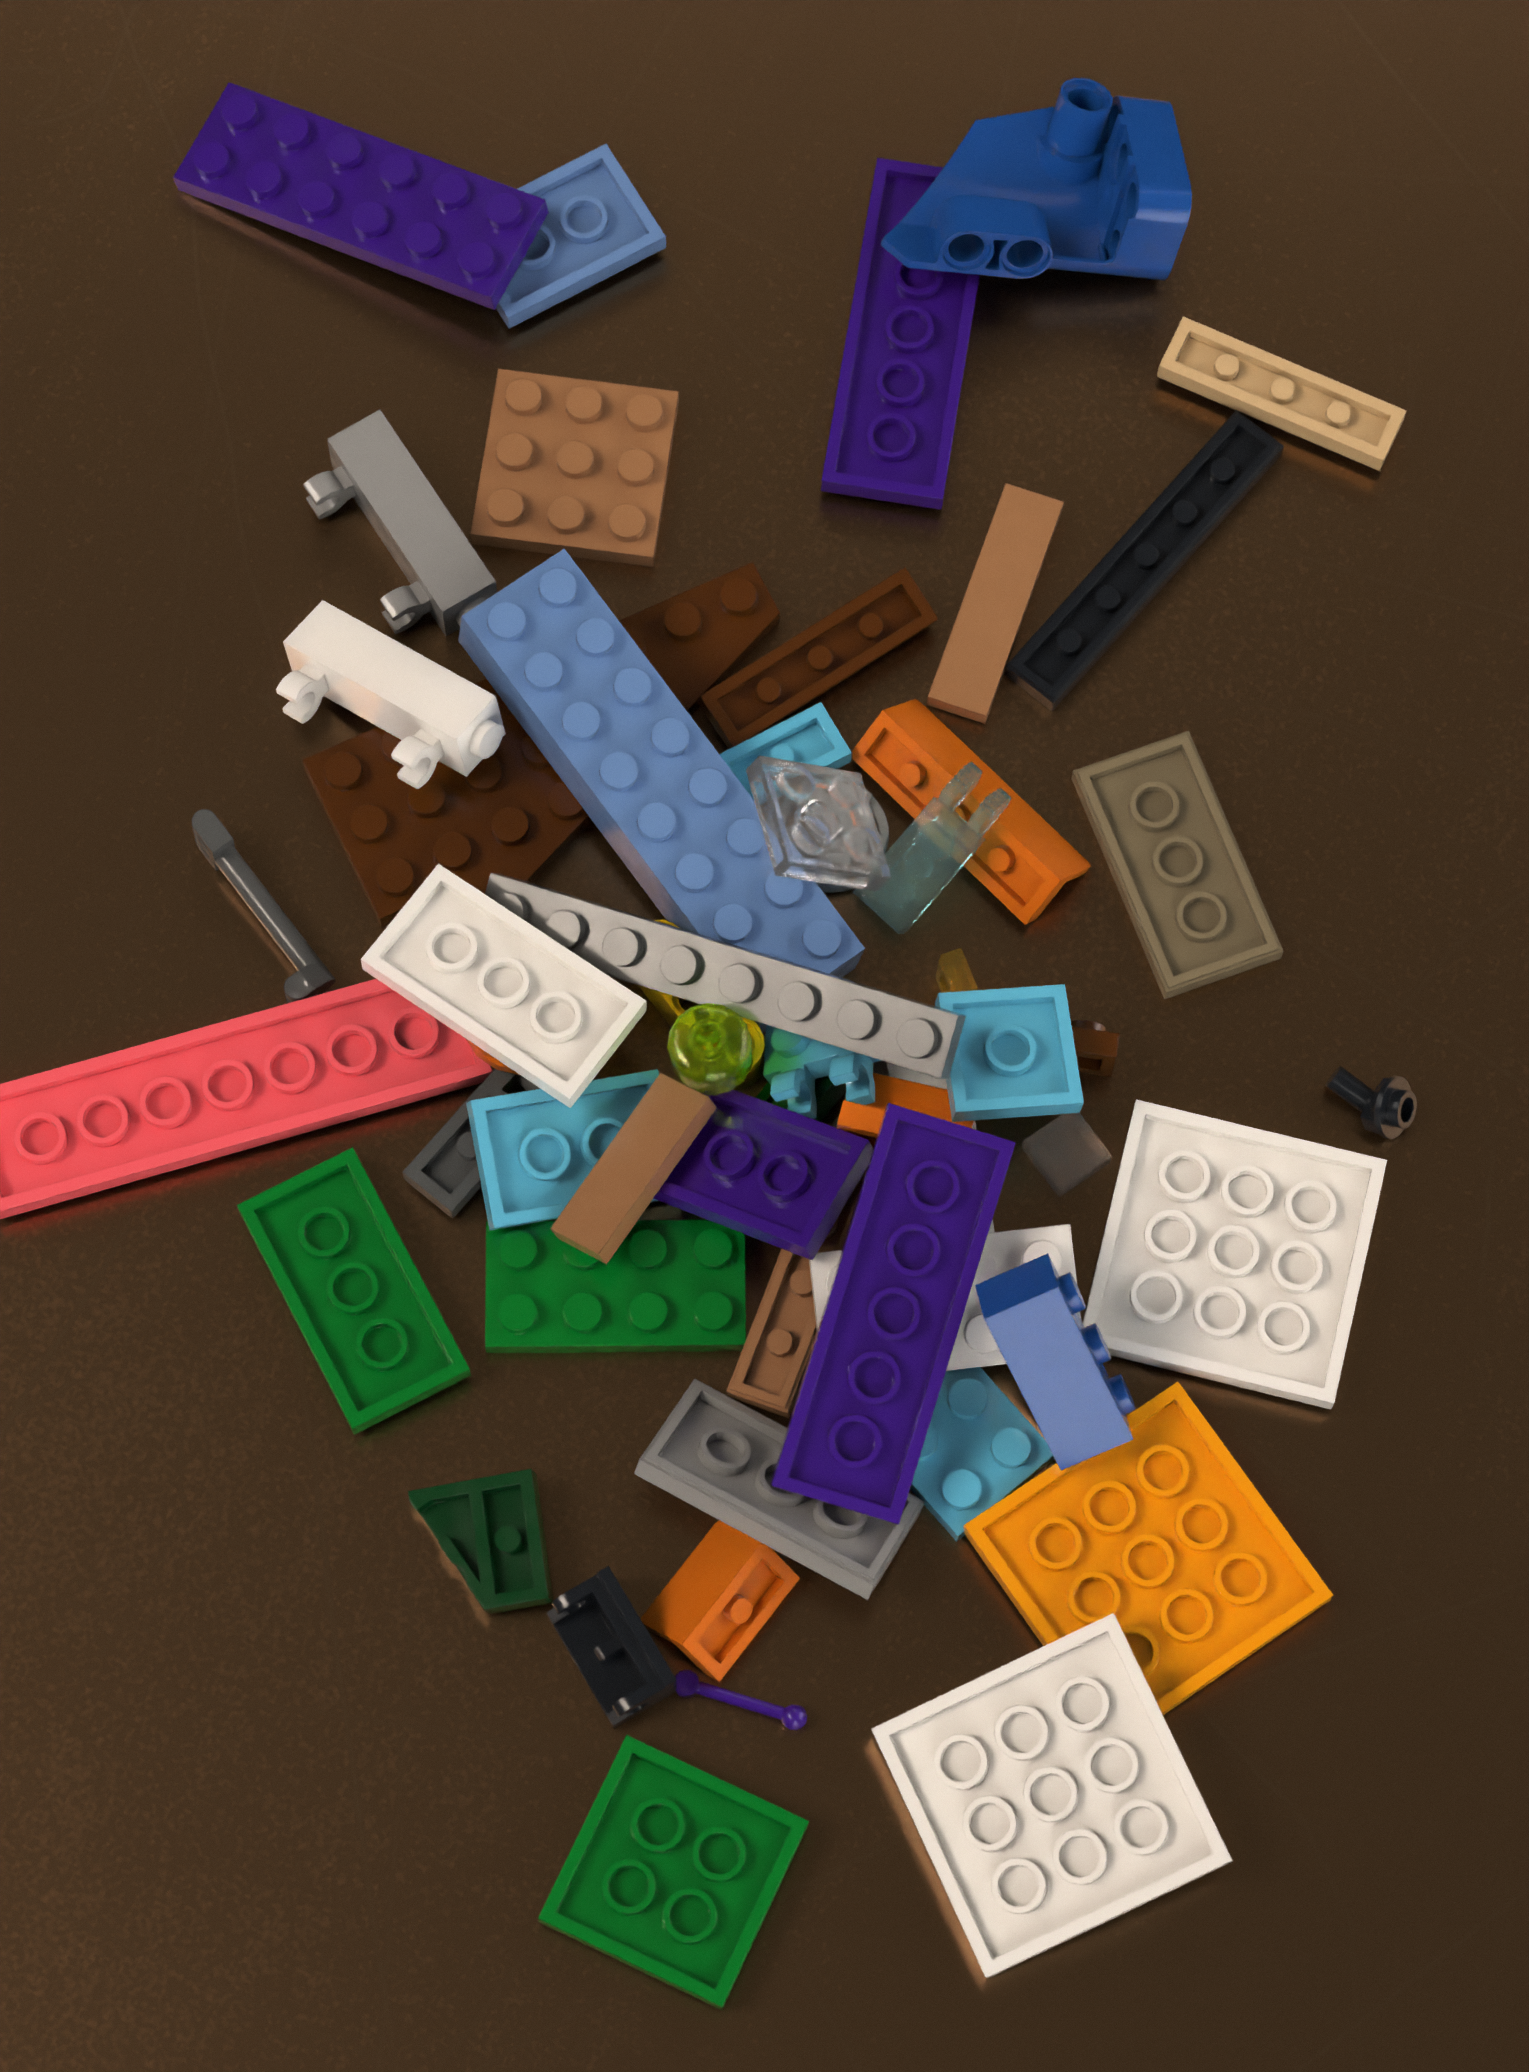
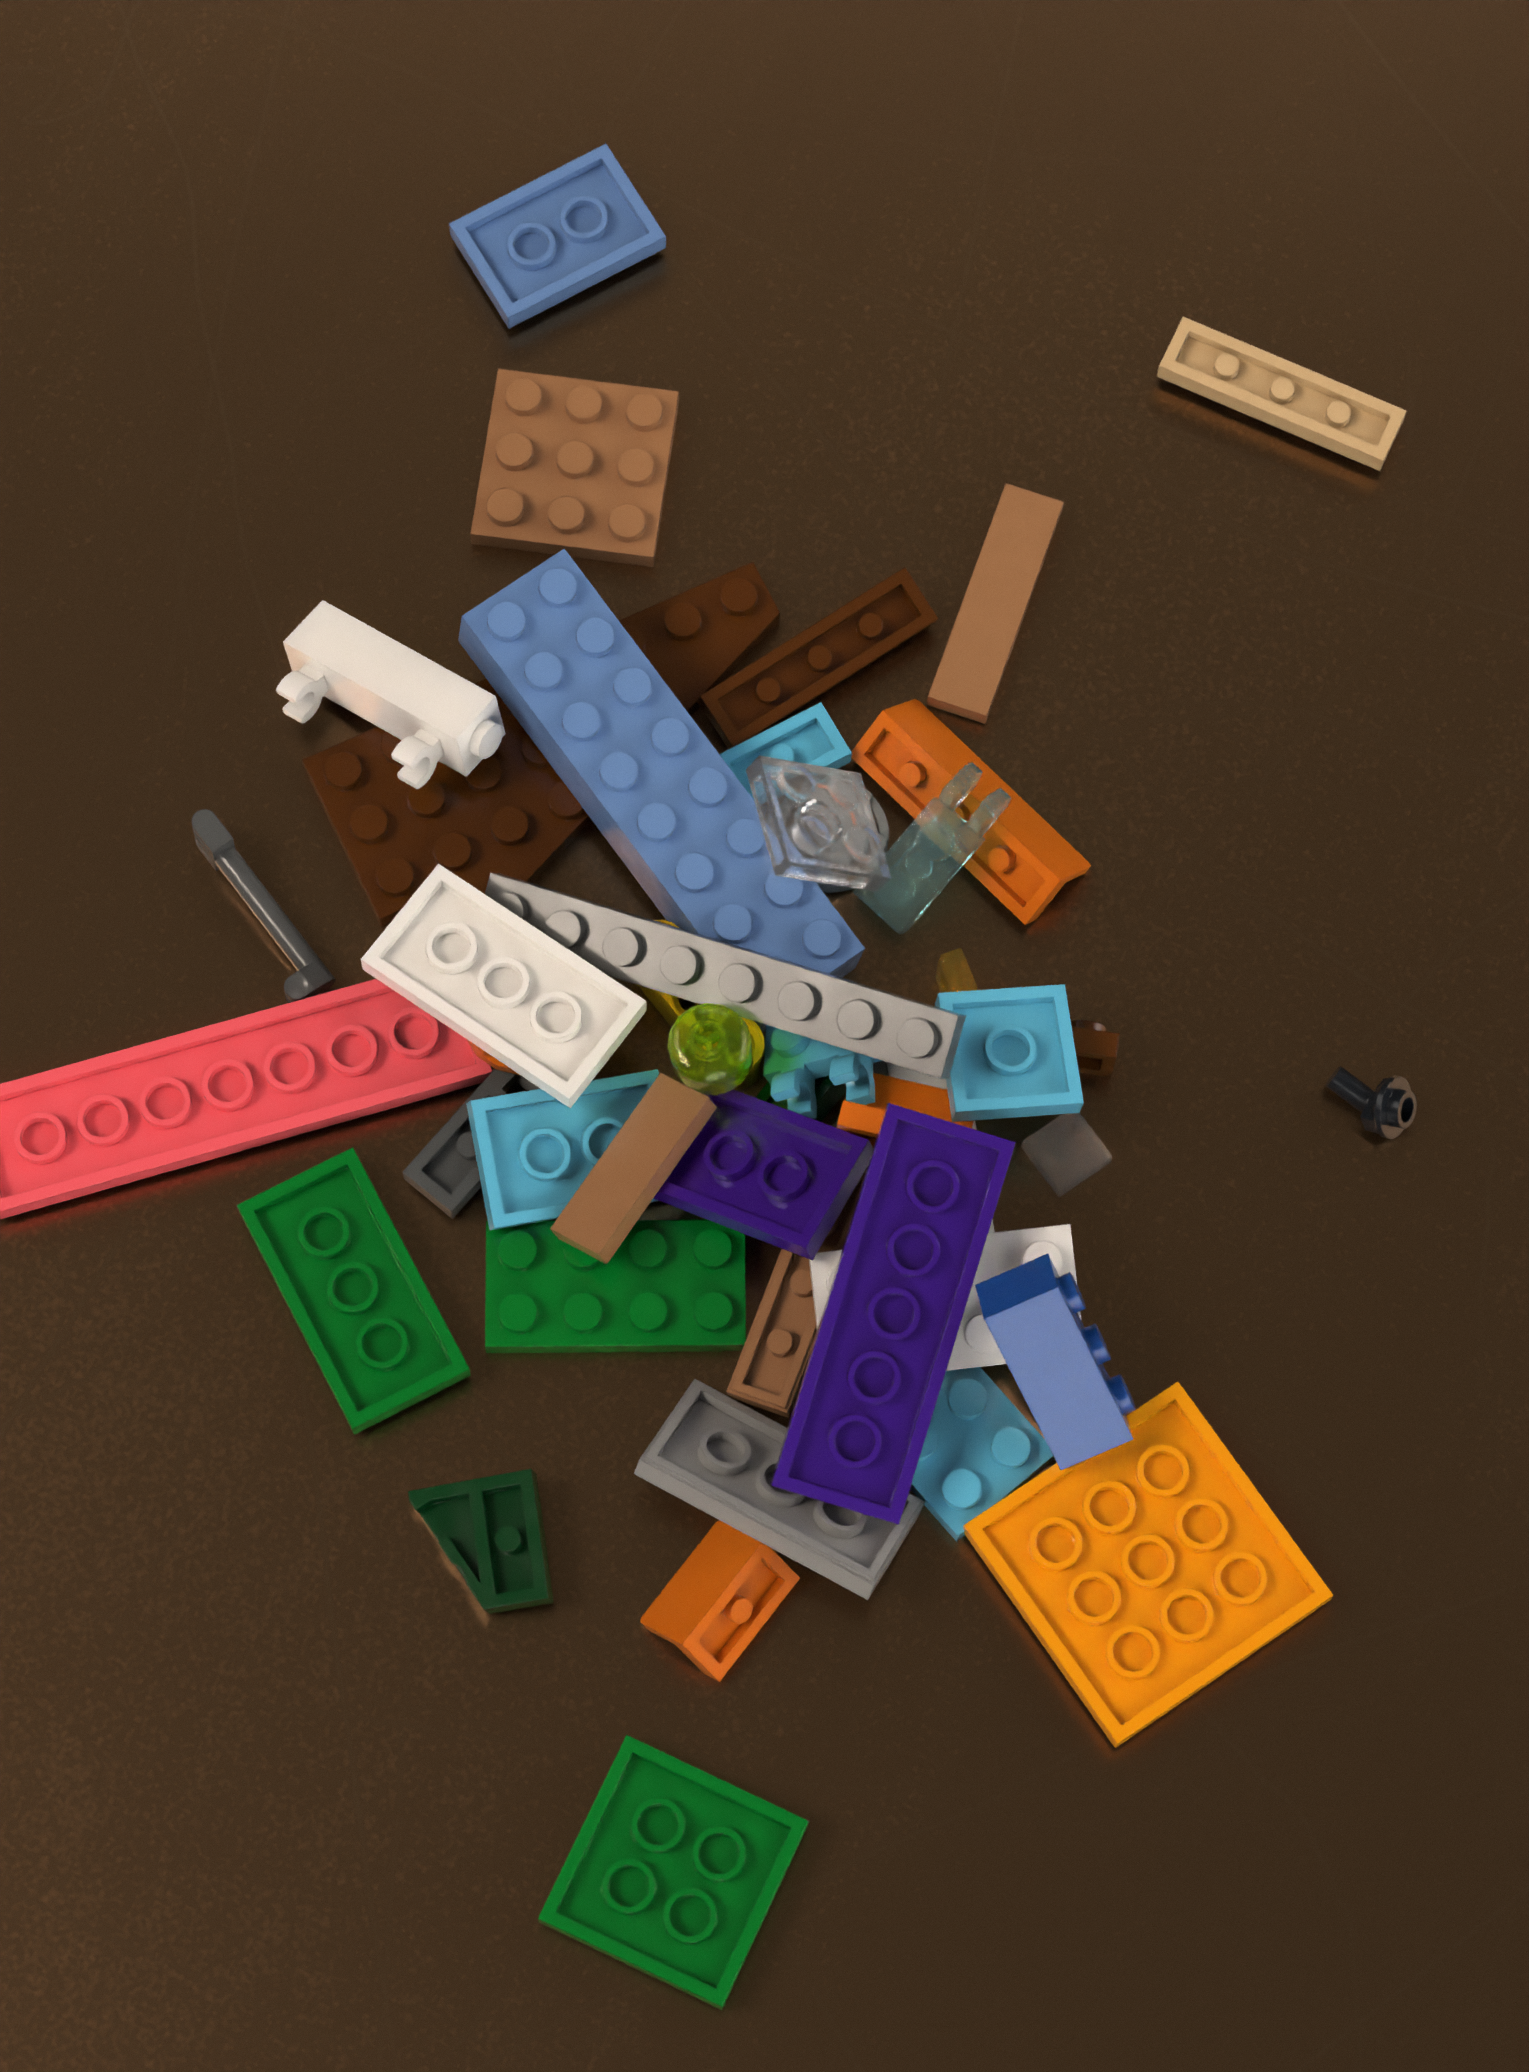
dark purple plate [173,82,549,310] -> none
light grey brick [304,410,497,636] -> none
black hinge [546,1566,677,1729] -> none
dark purple hinge [675,1670,808,1730] -> none
dark purple plate [821,158,980,510] -> none
white plate [871,1613,1233,1978] -> none
blue panel [881,78,1192,280] -> none
black tile [1004,410,1284,711] -> none
dark tan tile [1071,731,1284,1000] -> none
white plate [1083,1099,1387,1409] -> none

